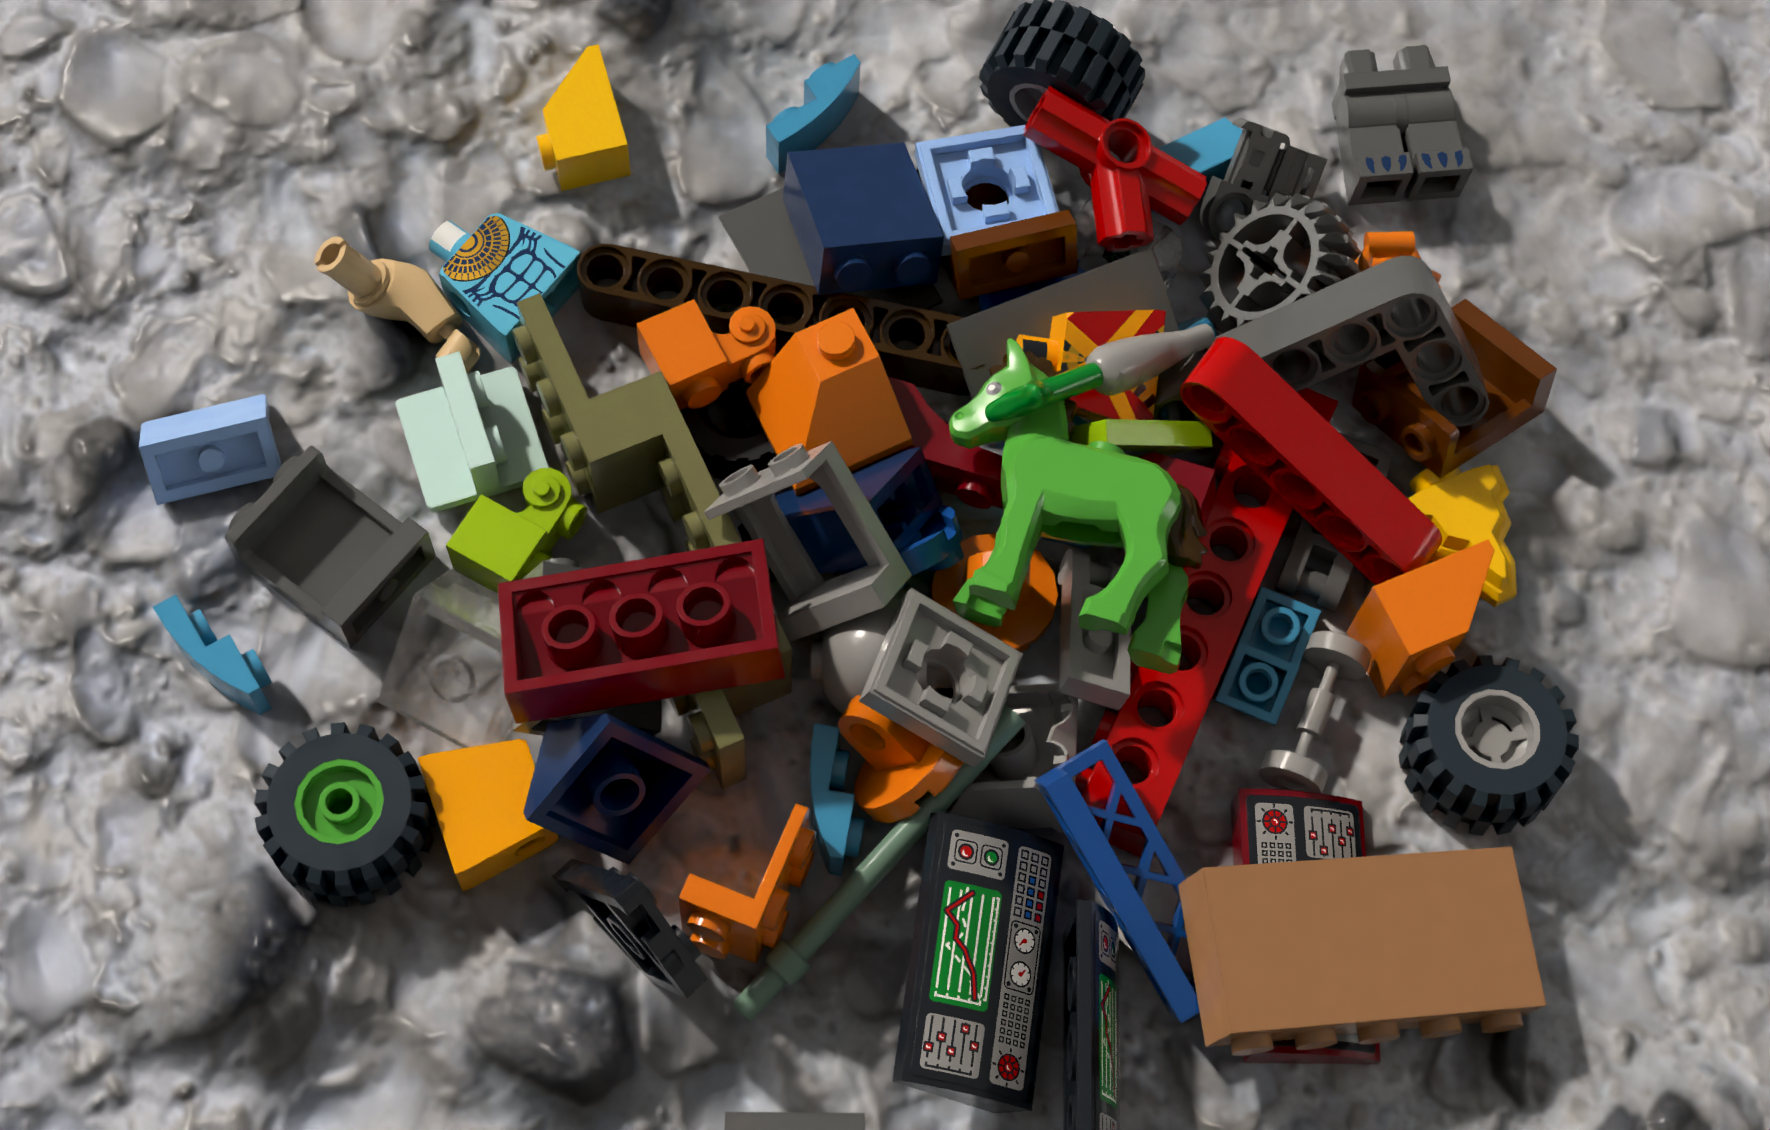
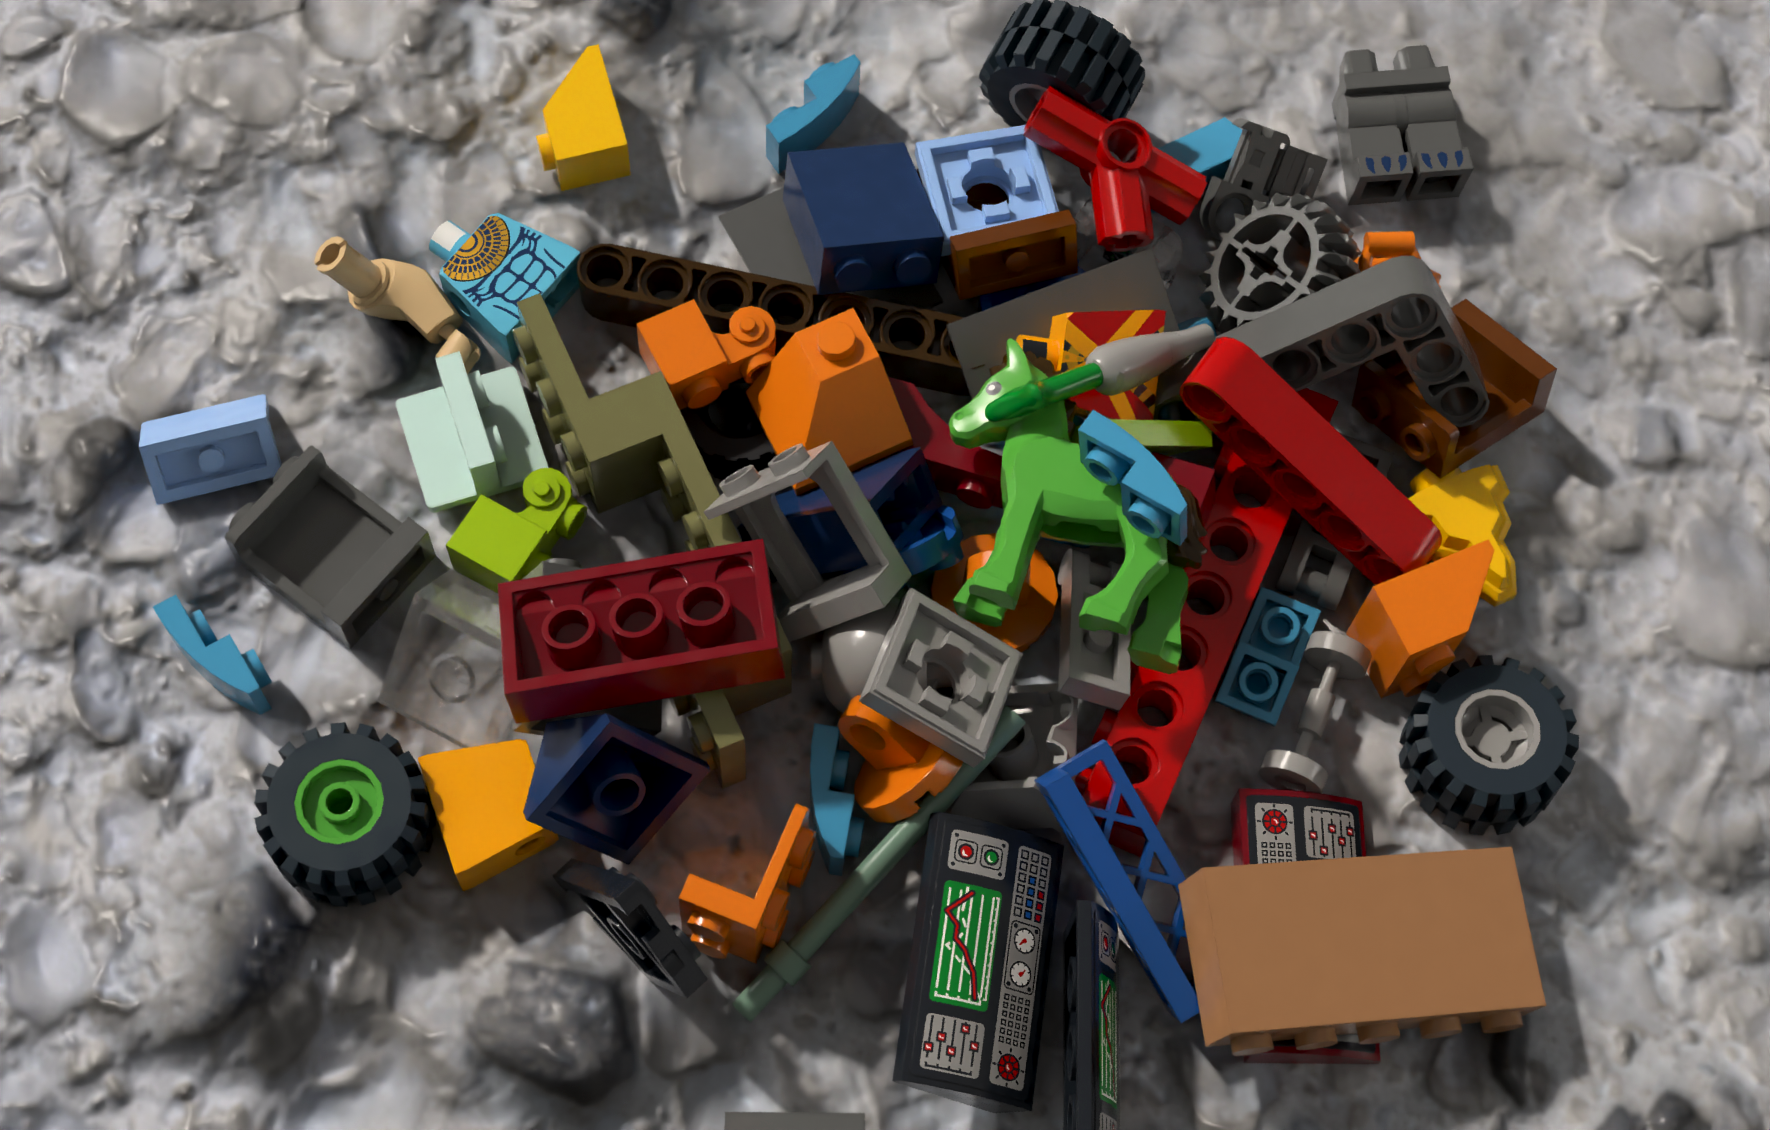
none -> dark azure slope [1078,410,1187,546]

